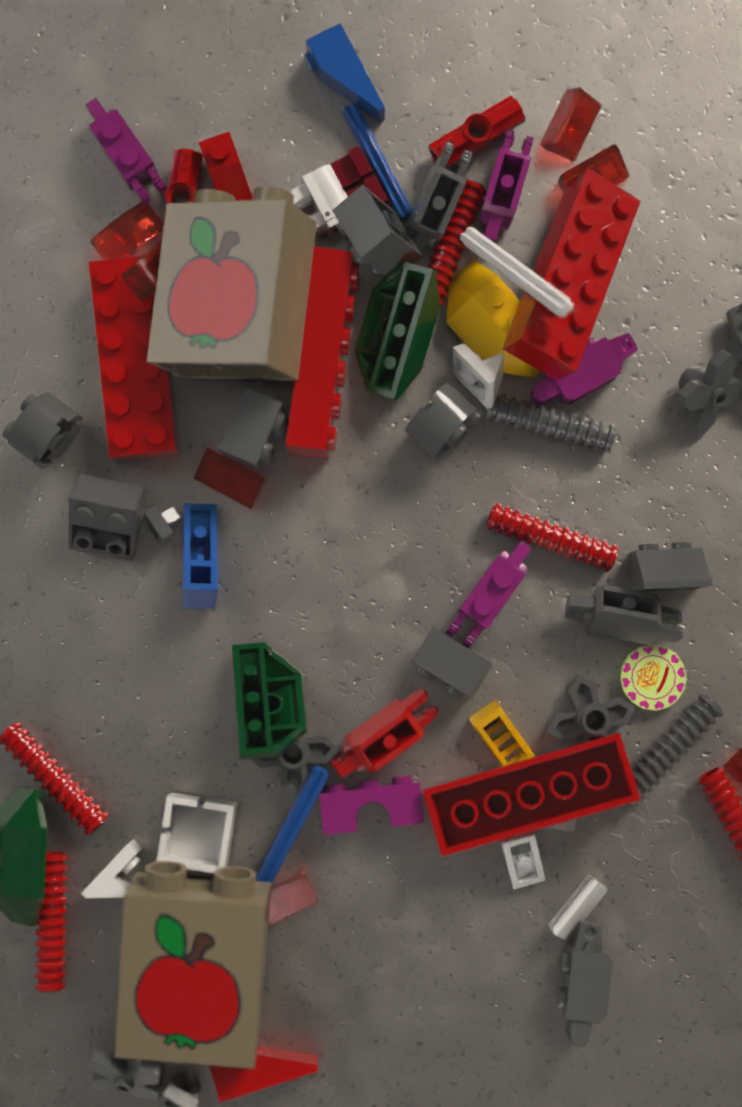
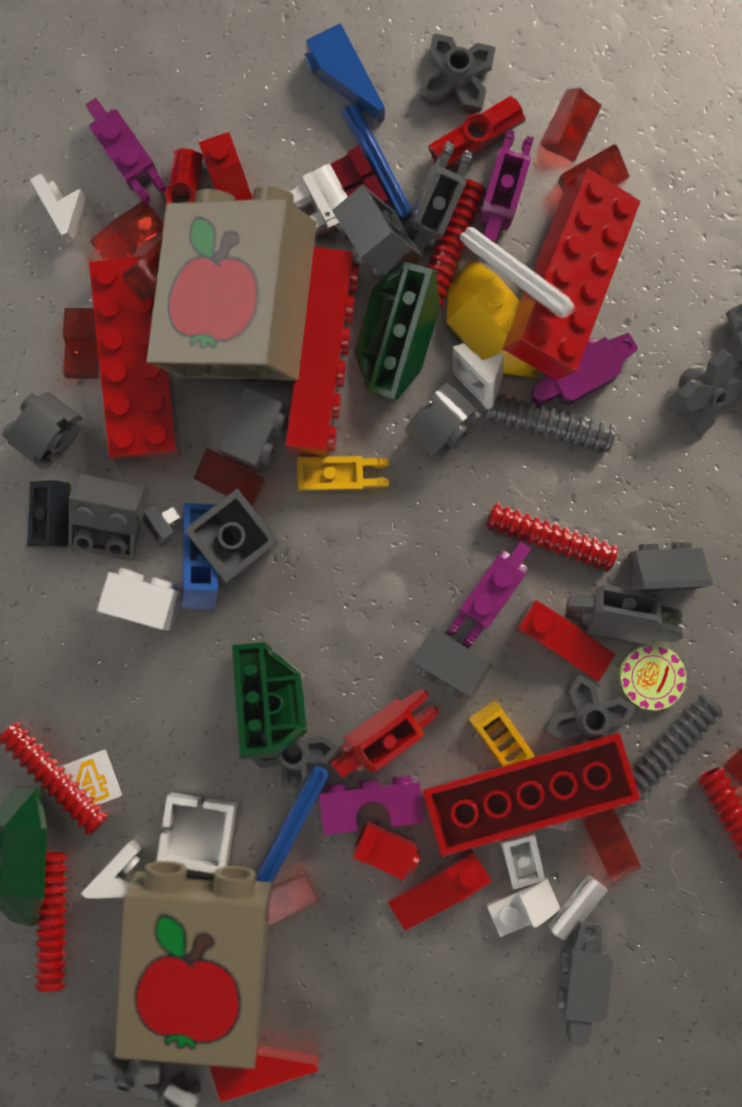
none -> black slope [27,480,71,548]
none -> white slope [30,173,86,245]
none -> white sticker [60,749,123,805]
none -> clear red slope [63,308,99,378]
none -> white piece [97,568,181,631]
none -> dark grey slope [184,488,279,583]
none -> yellow hinge [297,456,389,491]
none -> red hips [353,818,420,881]
none -> red slope [387,848,492,931]
none -> dark grey plant [419,34,496,112]
none -> white slope [486,877,561,937]
none -> red slope [515,600,616,682]
none -> clear red slope [580,808,642,882]

